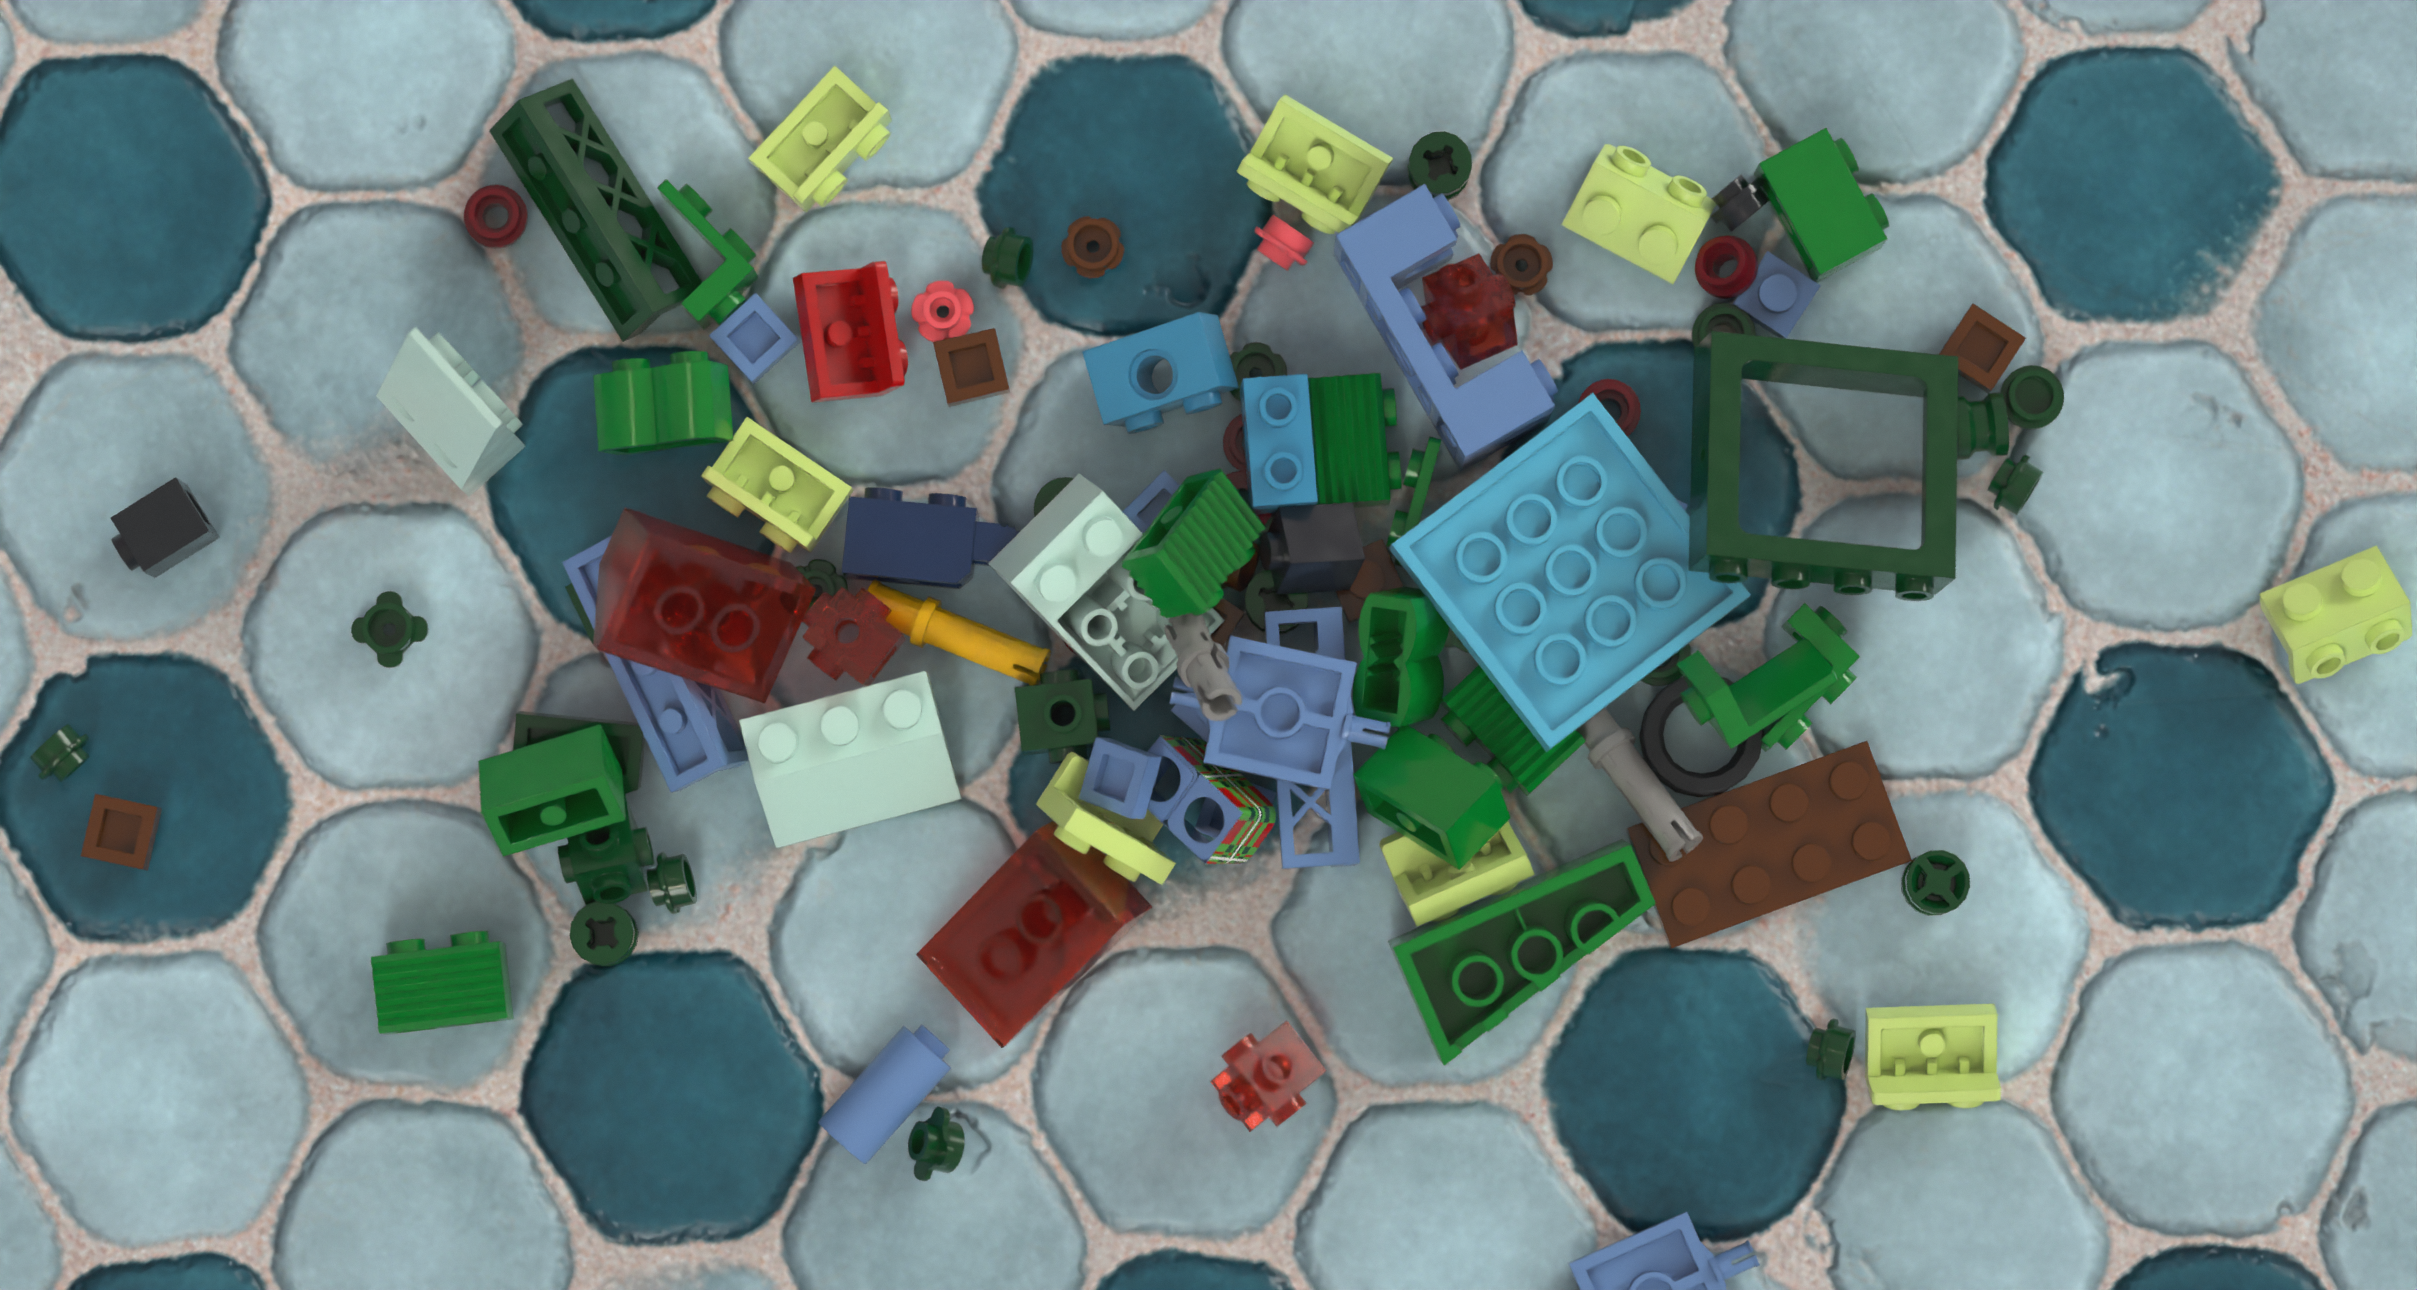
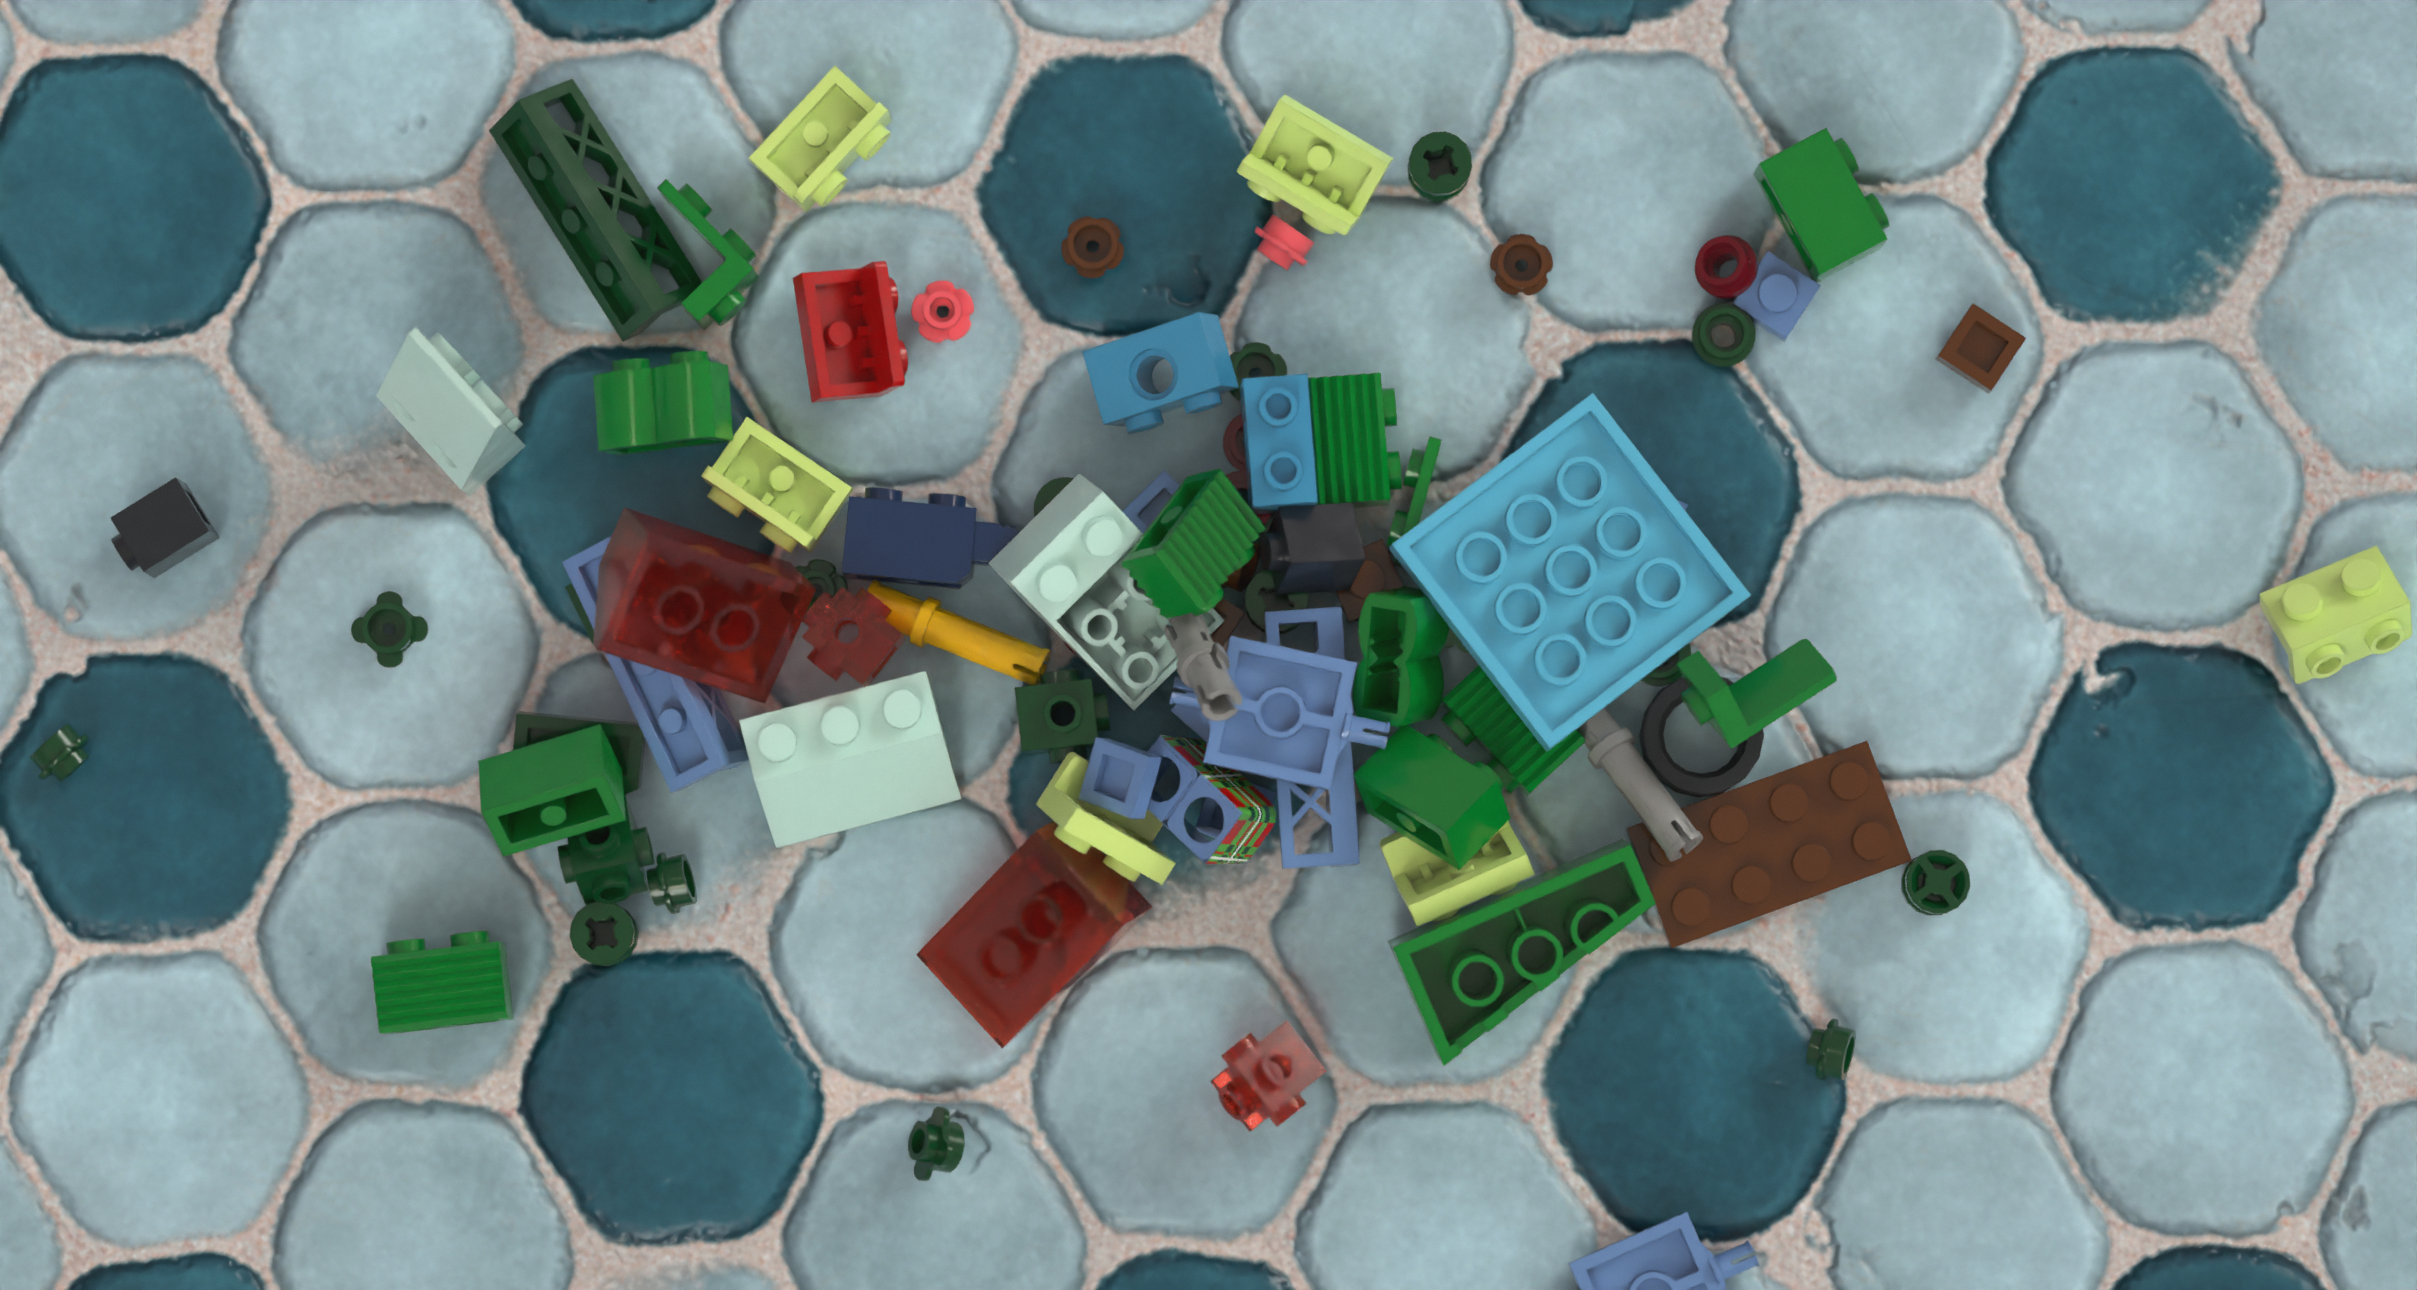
reddish brown plate [81,794,162,871] -> none
dark red plate [464,185,528,249] -> none
medium blue plate [709,293,800,385] -> none
medium blue brick [818,1024,951,1165] -> none
reddish brown plate [933,328,1010,407] -> none
dark green plate [982,227,1033,289] -> none
medium blue plate [1333,184,1558,472] -> none
clear red brick [1421,253,1518,369] -> none
yellowish green bracket [1562,144,1716,284] -> none
dark red plate [1578,379,1641,437] -> none
dark green piece [1688,331,1958,601] -> none
black plate [1710,175,1770,232] -> none
green bracket [1761,603,1860,752] -> none
yellowish green bracket [1865,1004,2001,1110] -> none
dark green wheel [1957,392,2009,460] -> none
dark green plate [1987,455,2044,515] -> none
dark green plate [2000,365,2064,430] -> none

